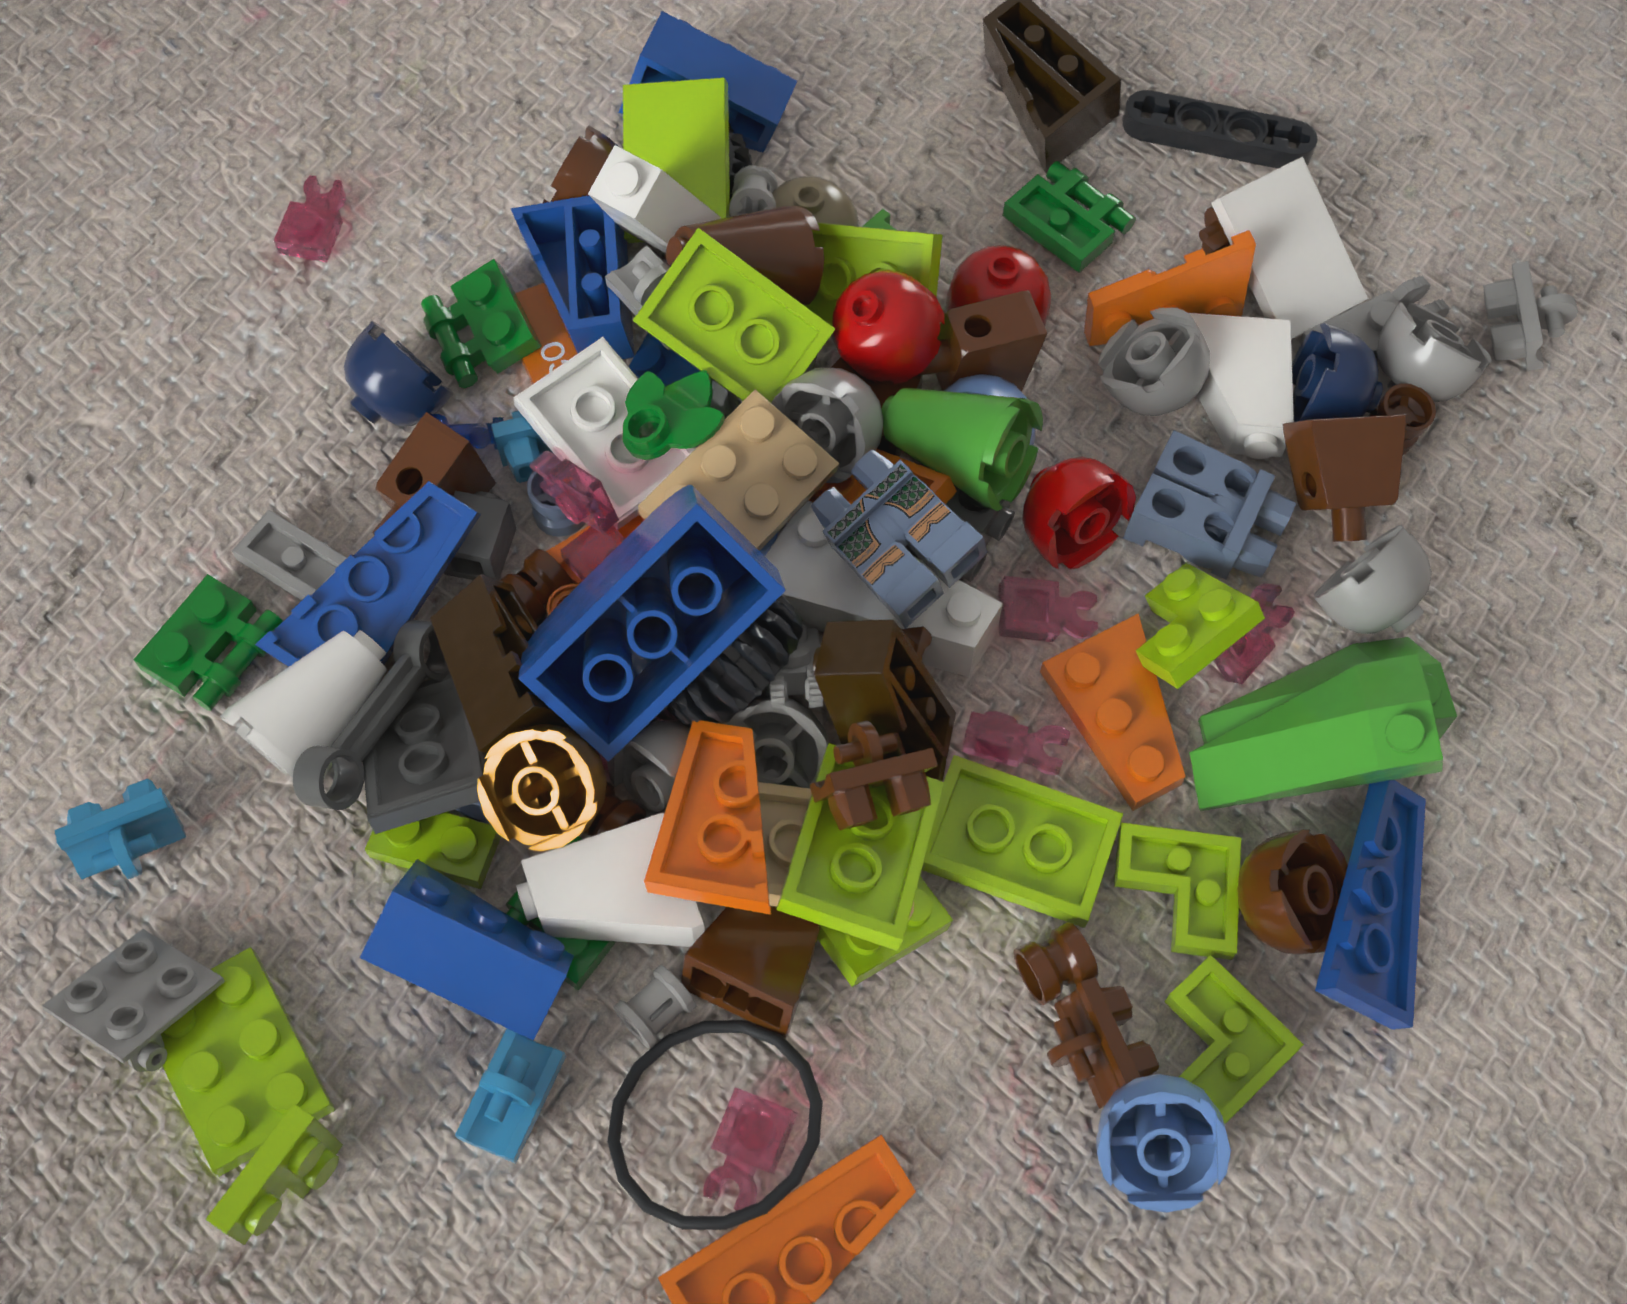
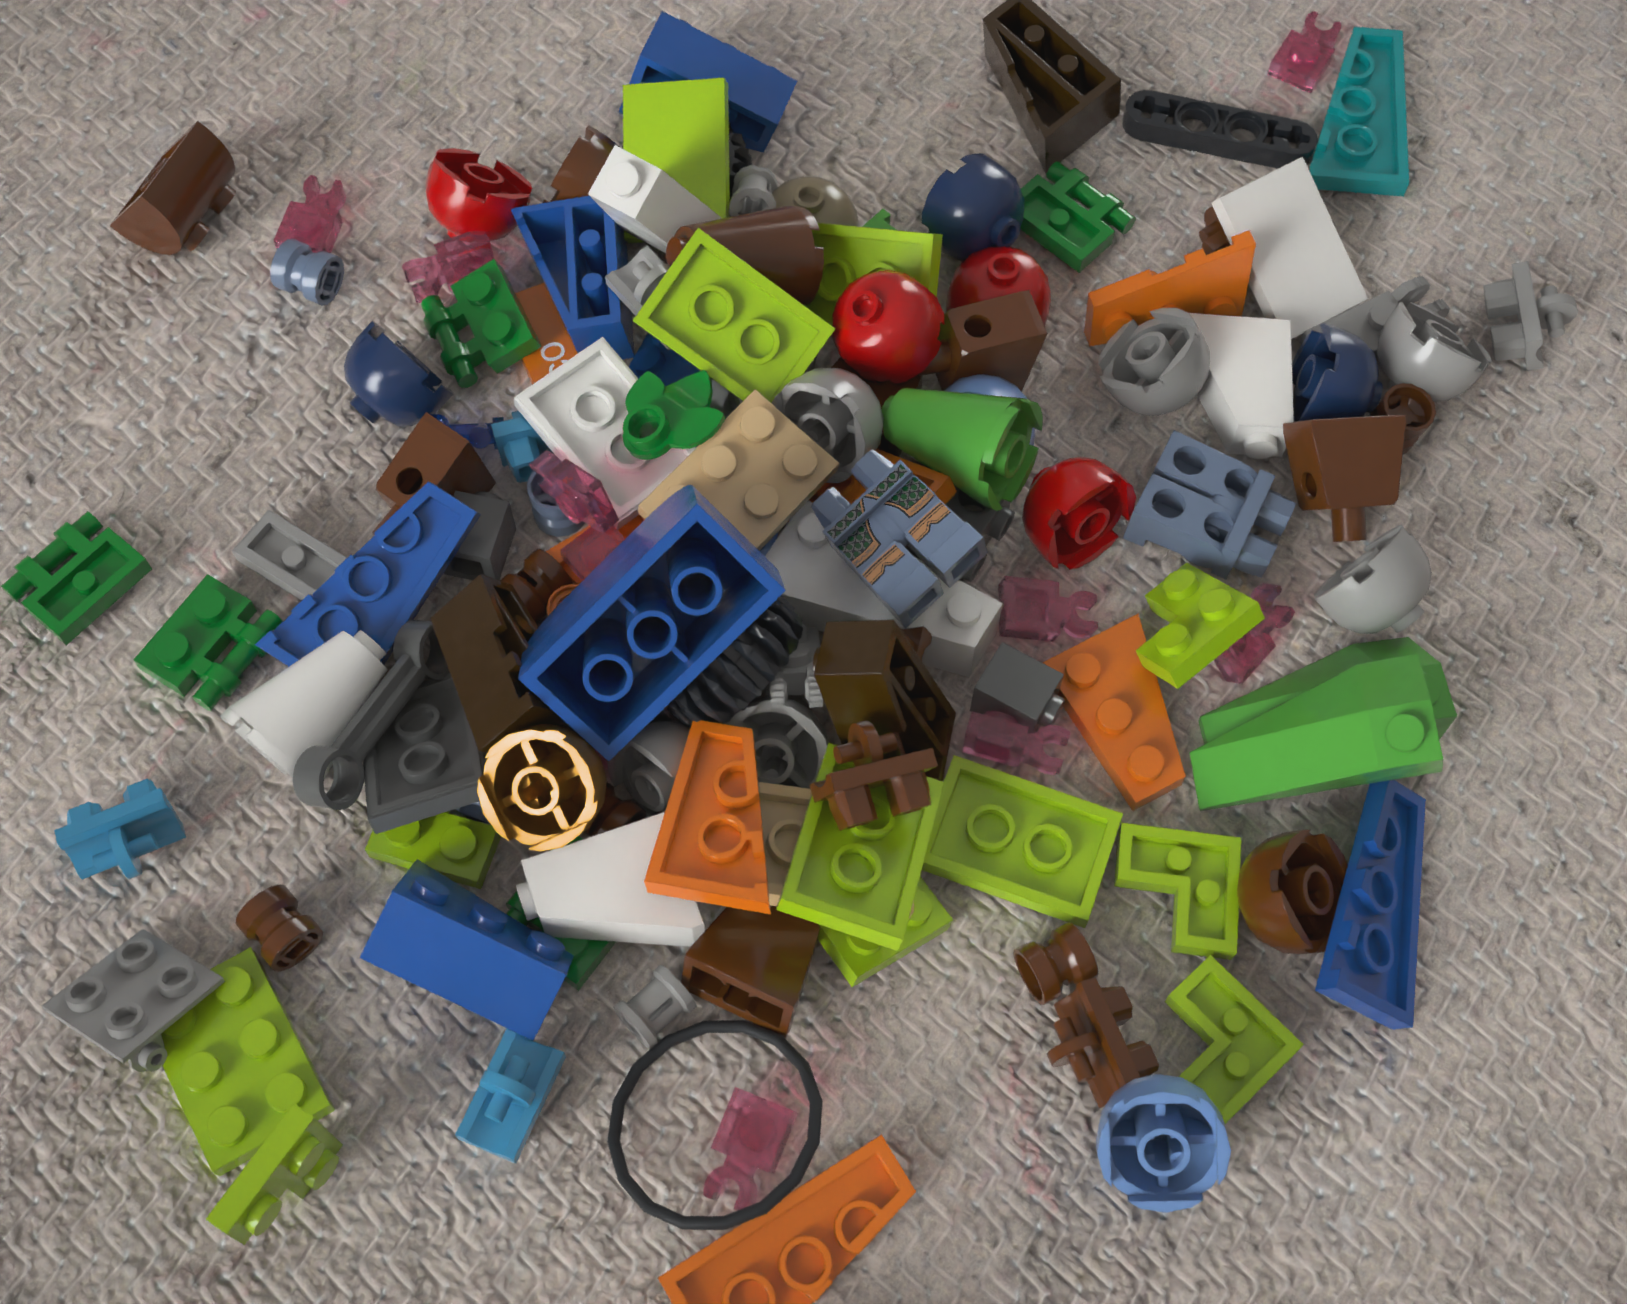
none -> green plate [1,511,152,646]
none -> reddish brown brick [110,121,237,255]
none -> reddish brown wheel [235,884,324,972]
none -> sand blue wheel [270,239,344,306]
none -> clear pink plate [402,231,494,303]
none -> red cylinder [425,148,532,245]
none -> dark blue cylinder [922,153,1025,262]
none -> dark grey brick [970,642,1066,743]
none -> clear pink plate [1267,11,1342,94]
none -> teal wing [1309,27,1409,197]

